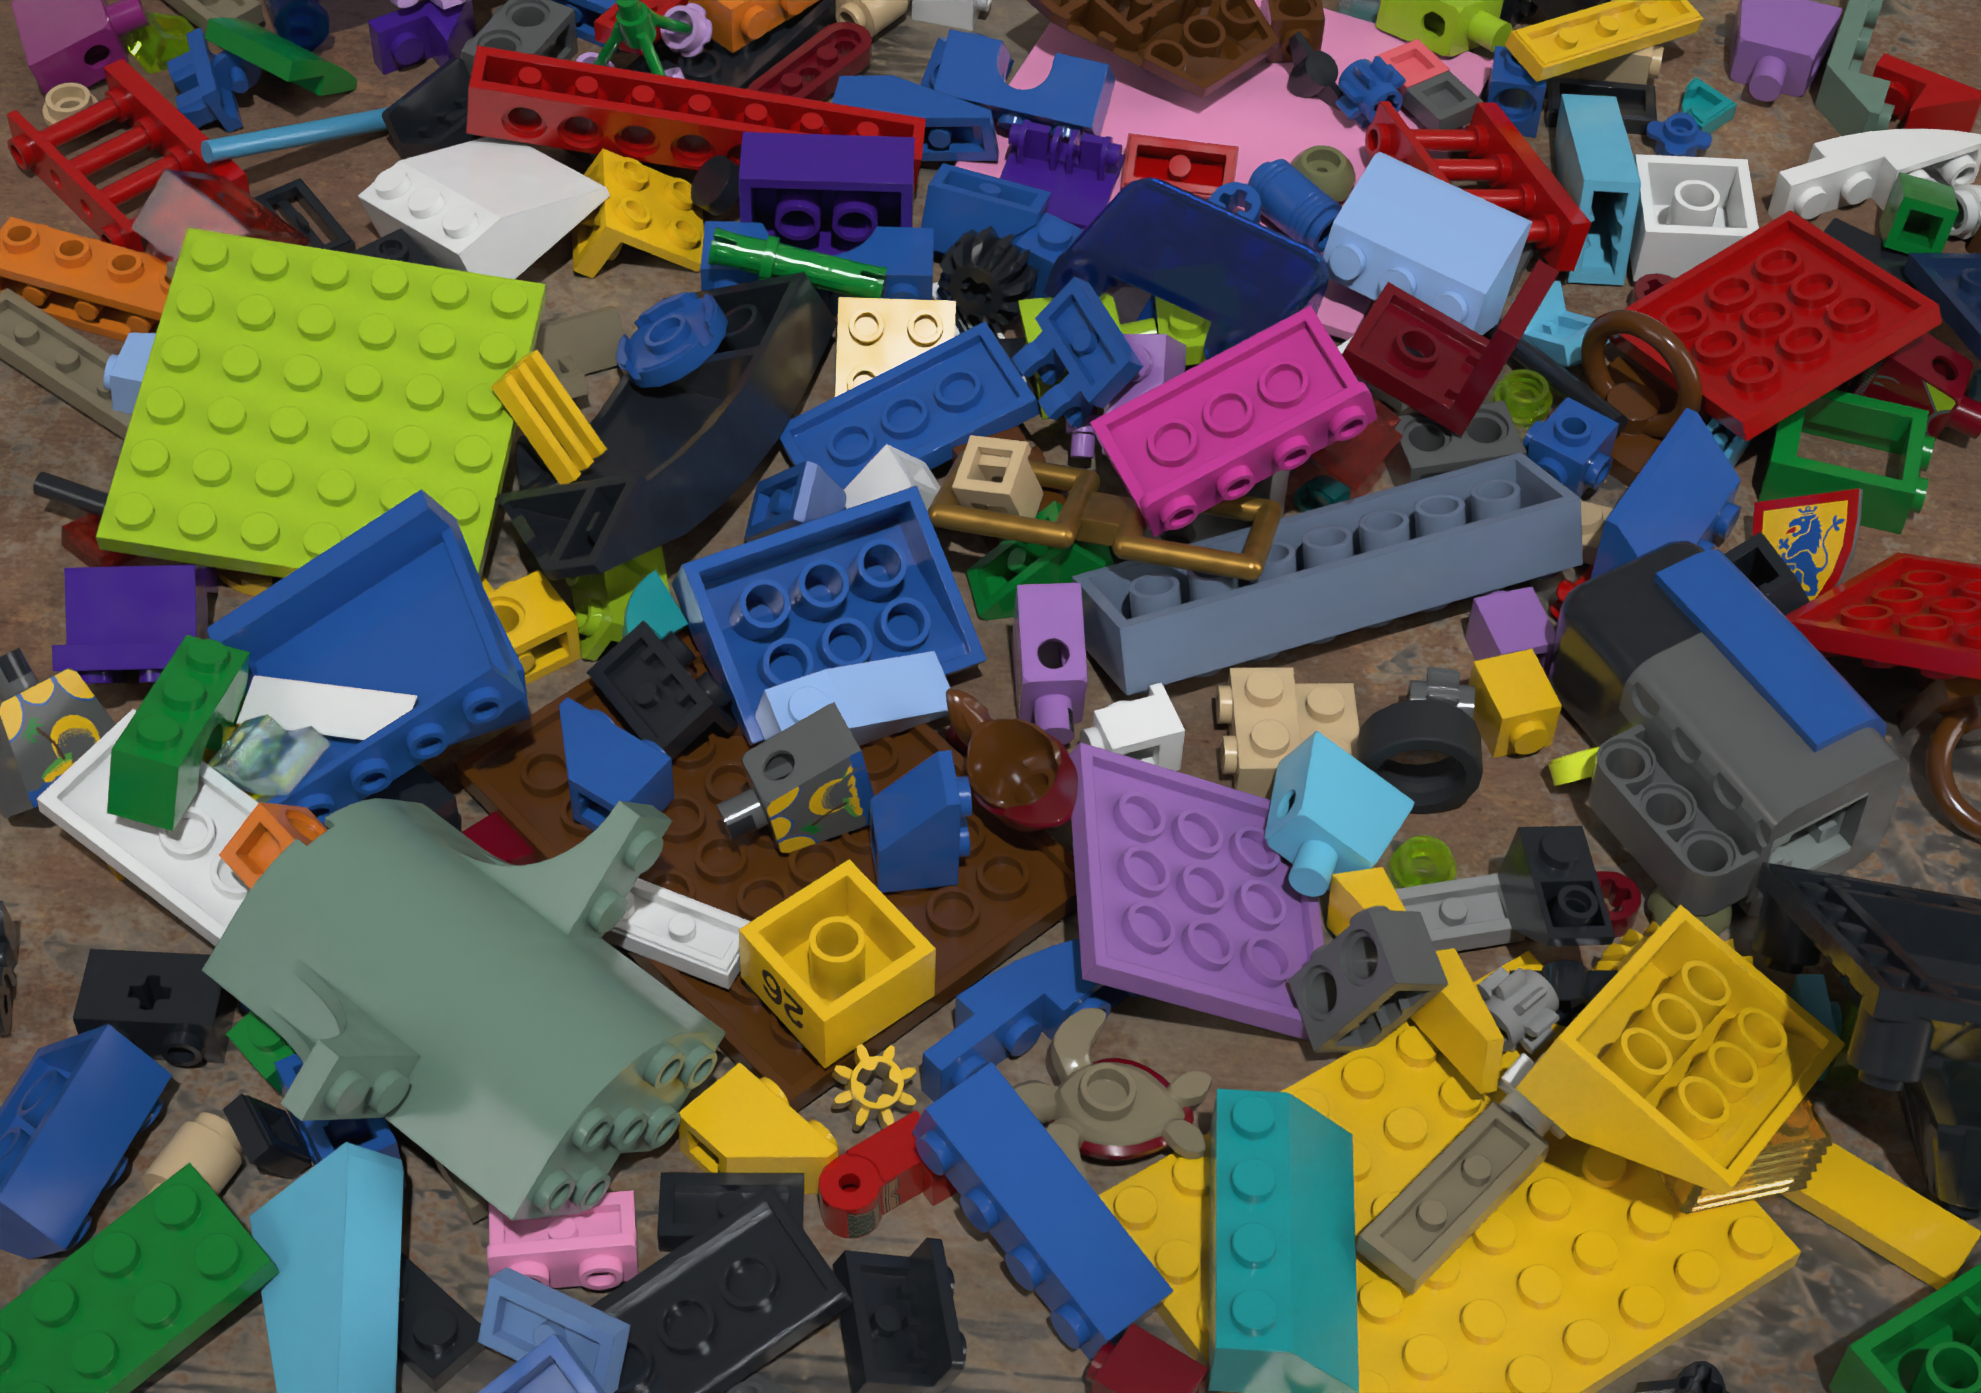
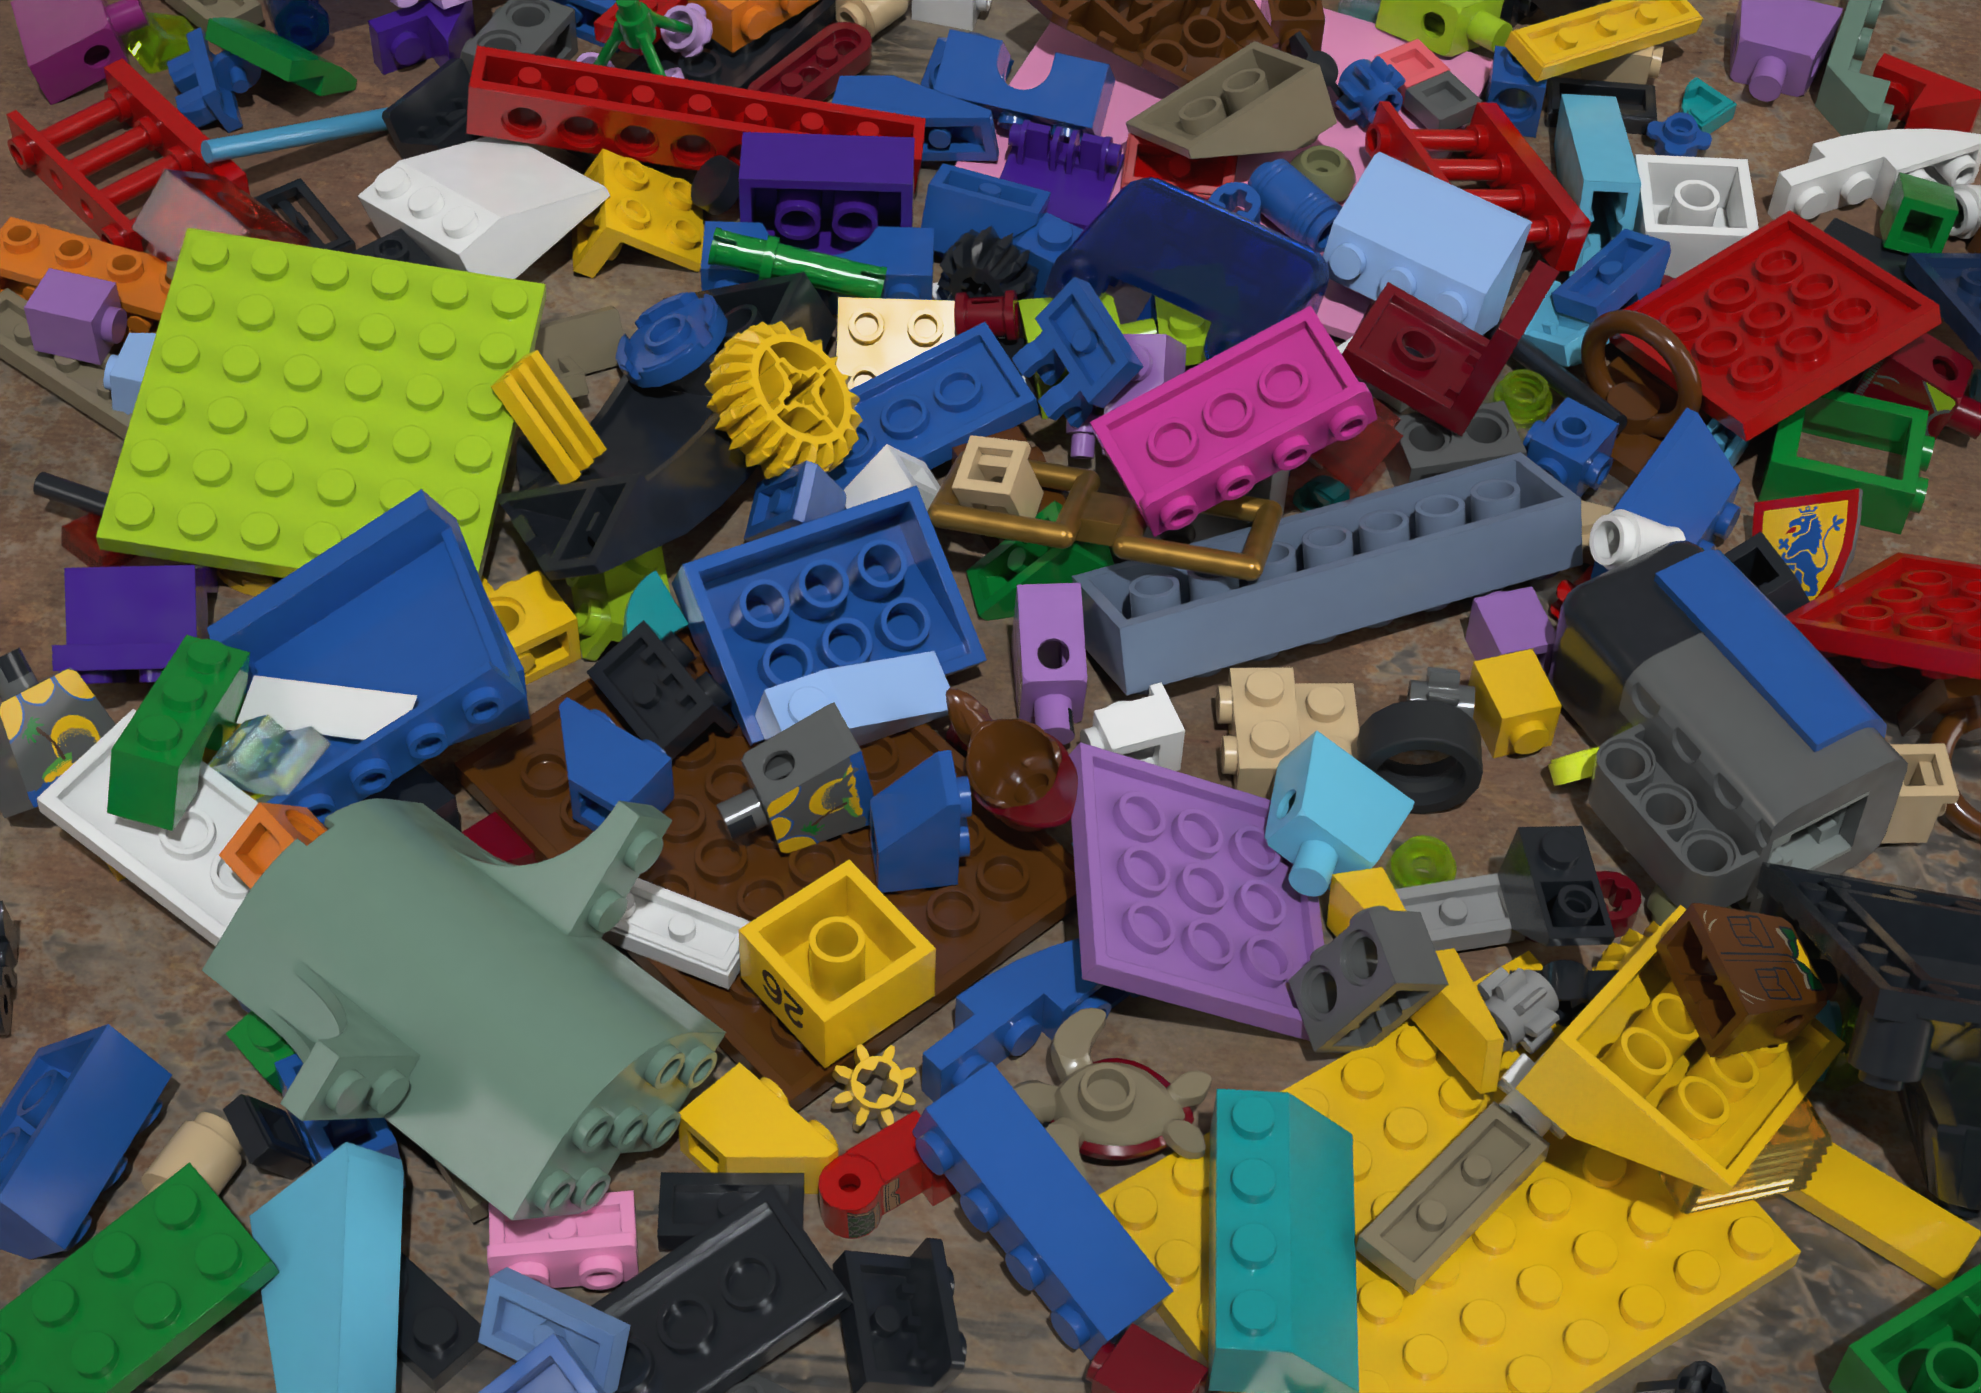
tan plate [42,83,98,126] -> none
black brick [73,949,238,1066] -> none
none -> medium lavender brick [24,268,127,365]
none -> yellow gear [704,321,863,479]
none -> dark red bush [955,290,1019,342]
none -> dark tan slope [1126,41,1337,159]
none -> blue slope [1551,229,1671,323]
none -> white cone [1589,509,1686,570]
none -> reddish brown torso [1655,903,1838,1057]
none -> tan brick [1881,743,1960,843]

